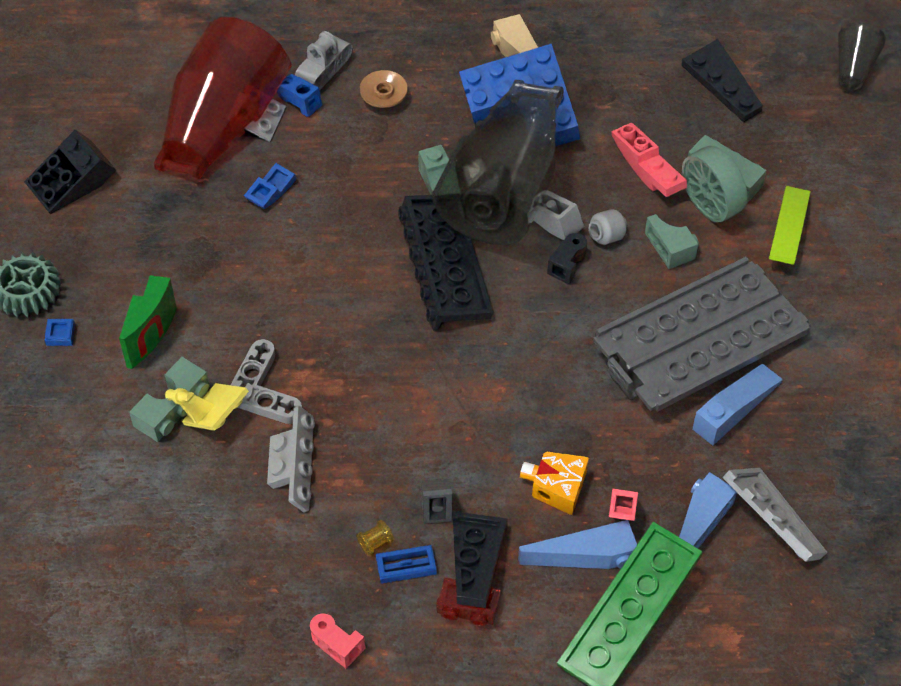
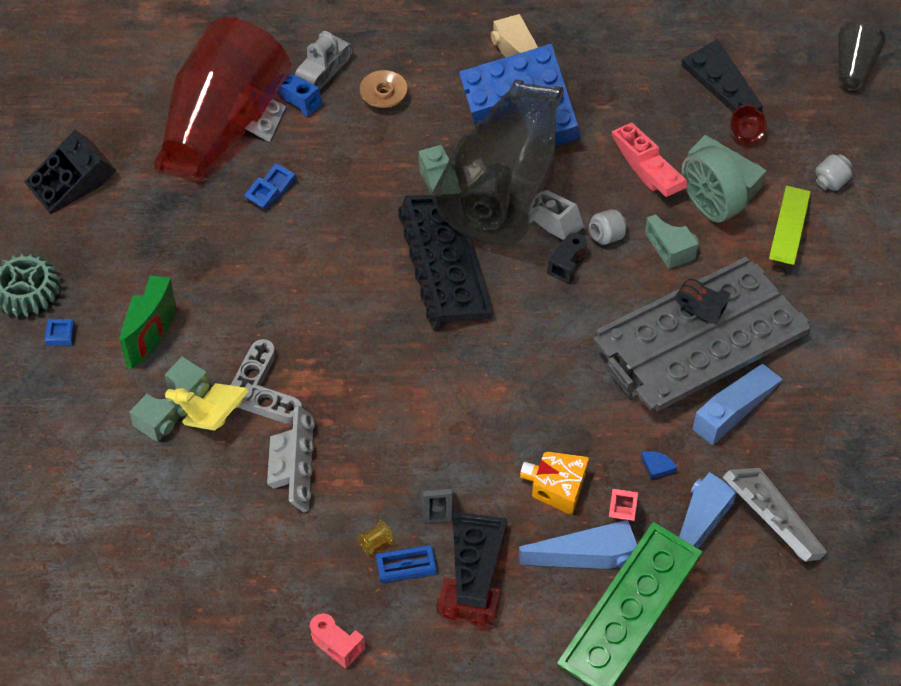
none -> blue tile [641,451,677,480]
none -> black leg [675,279,731,325]
none -> clear red hair [730,104,767,144]
none -> light grey head [815,154,853,191]

